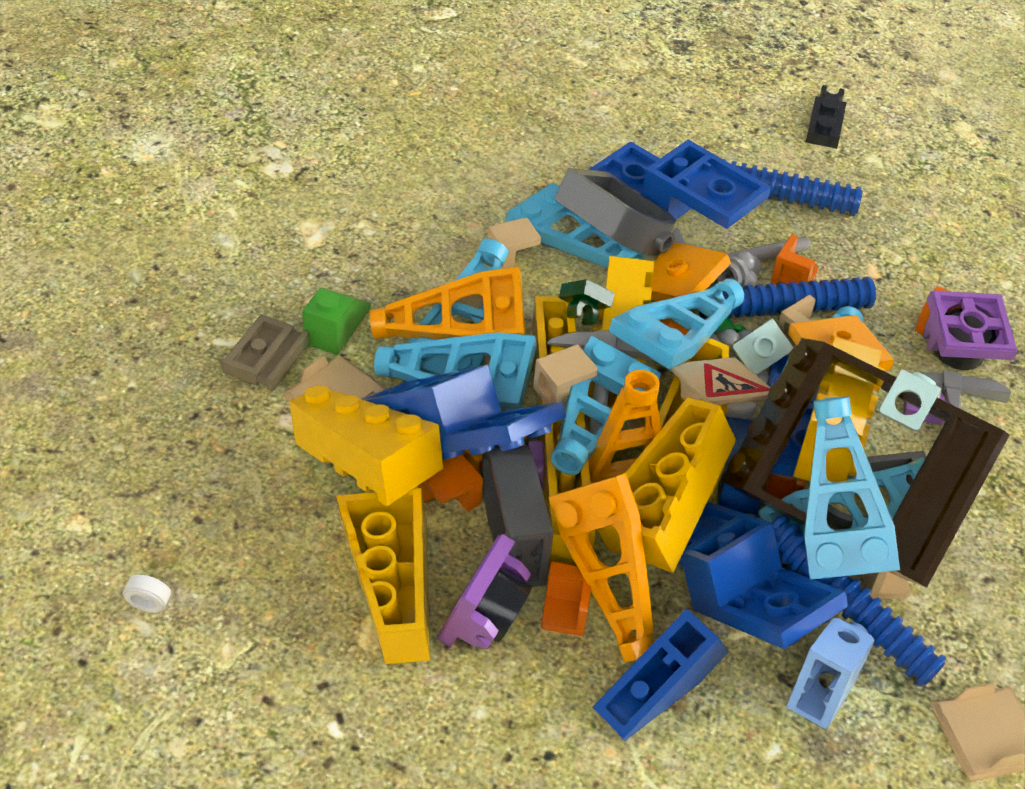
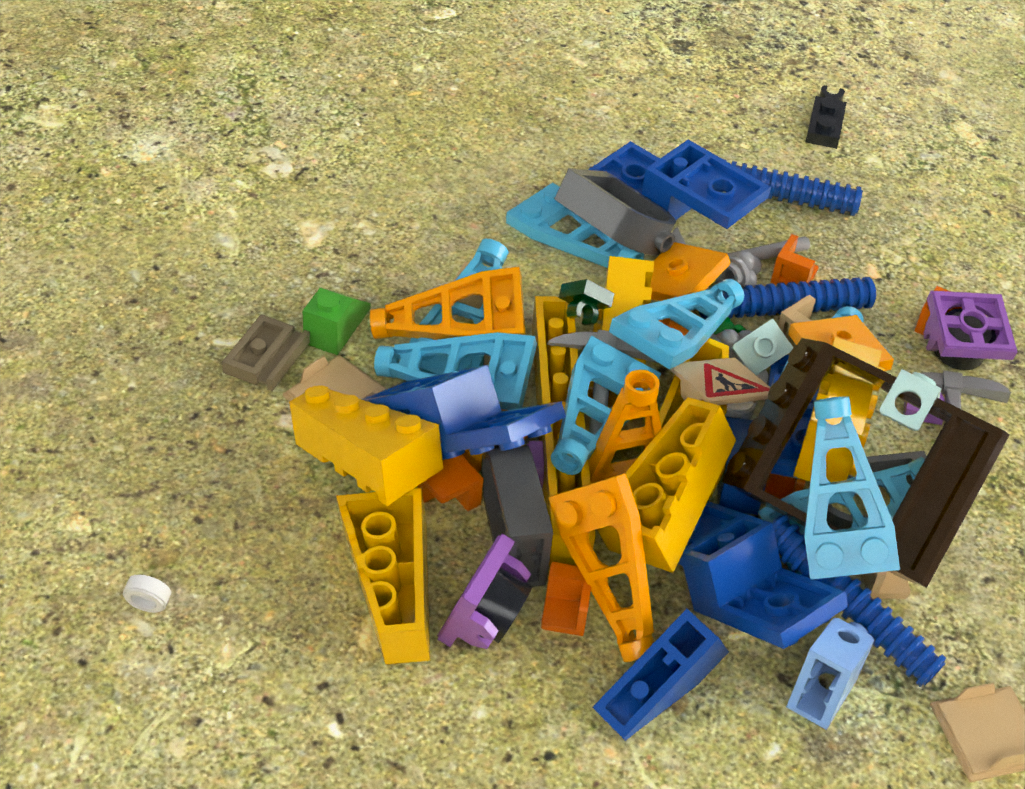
tan panel [488,217,541,269] -> none
tan panel [533,344,598,408] -> none

